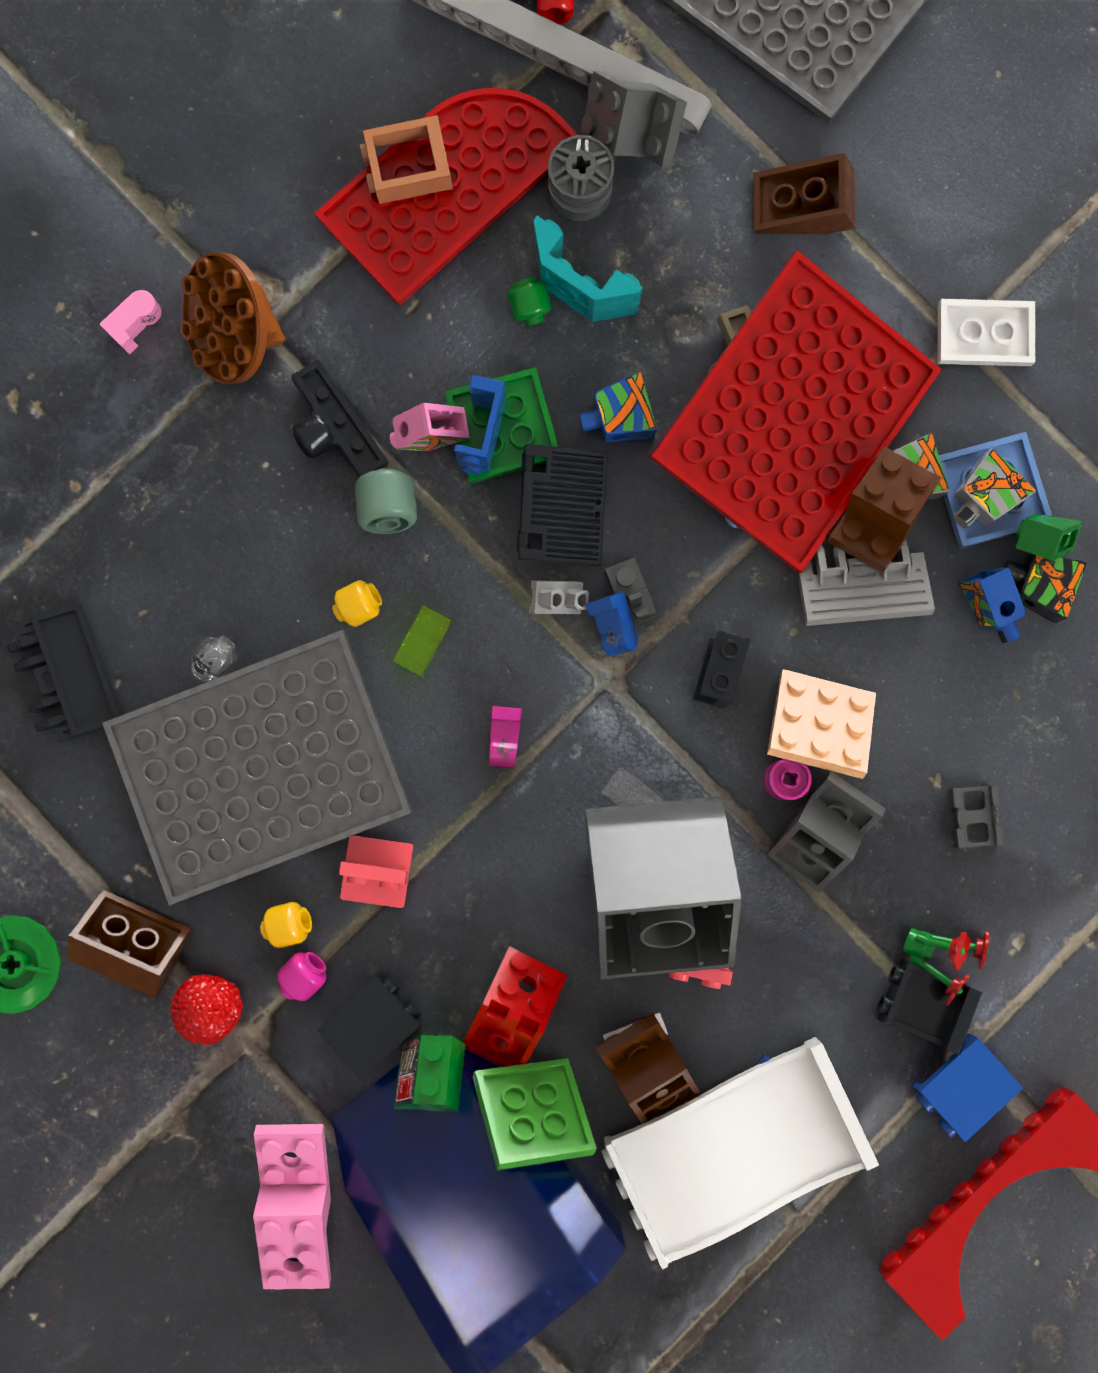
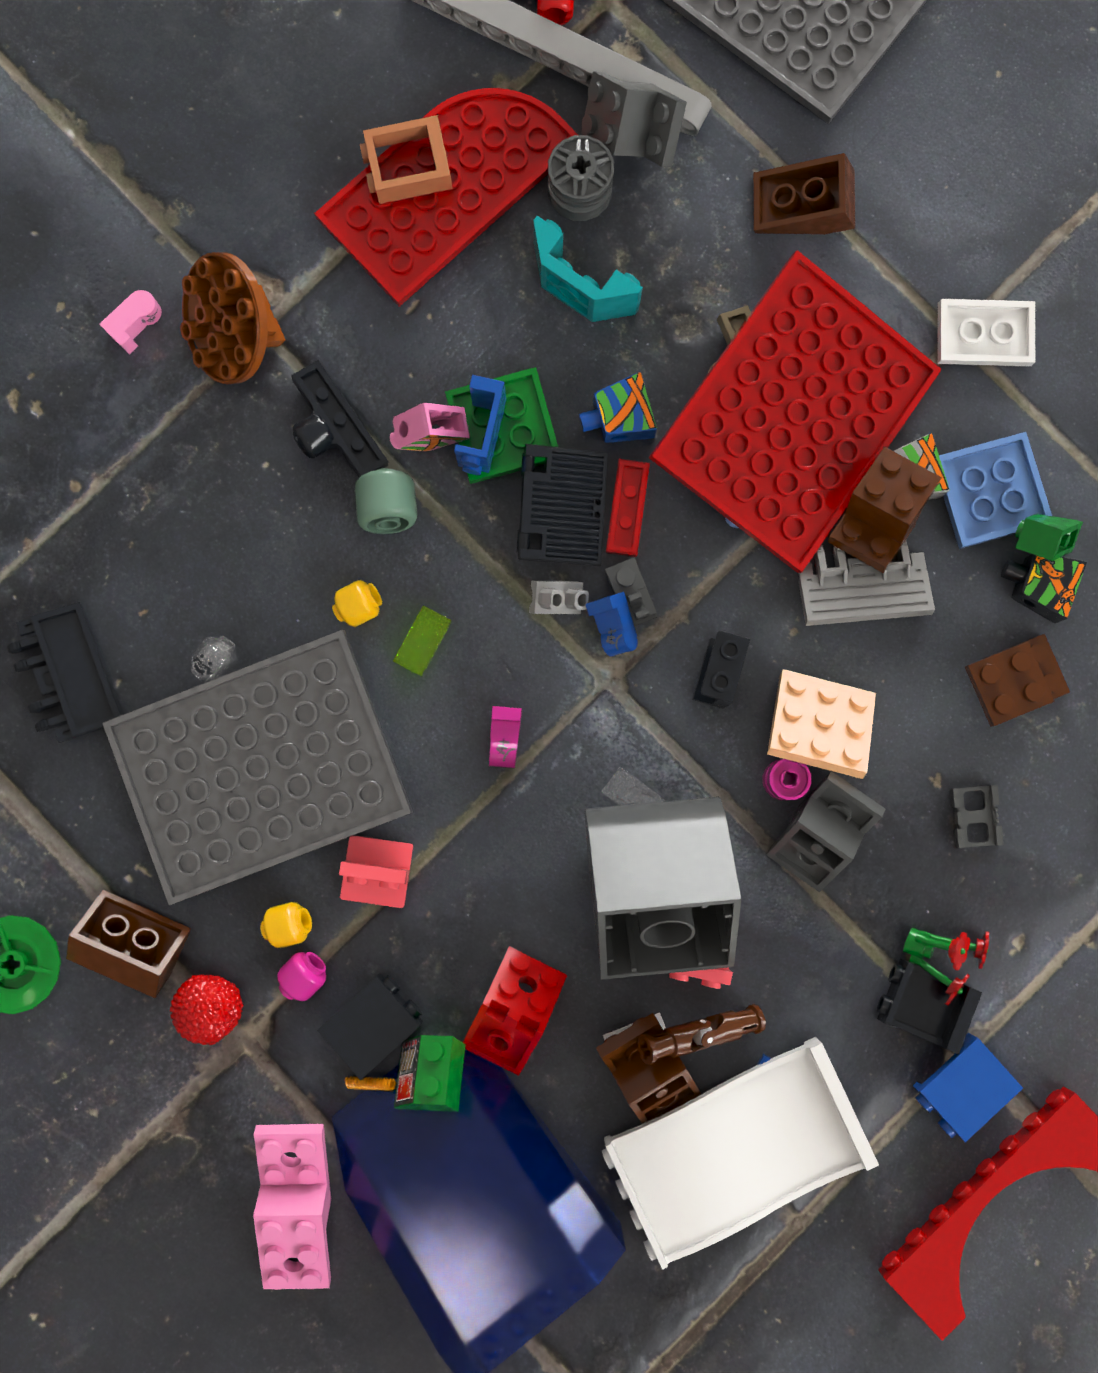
bright green plate [472,1058,597,1171] -> none
green head [507,277,552,327] -> none
torso [953,448,1037,529] -> none
blue torso [958,567,1026,643] -> none
none -> light orange piece [345,1076,396,1092]
none -> red tile [606,459,650,557]
none -> reddish brown piece [637,1004,766,1065]
none -> reddish brown bracket [965,634,1070,727]

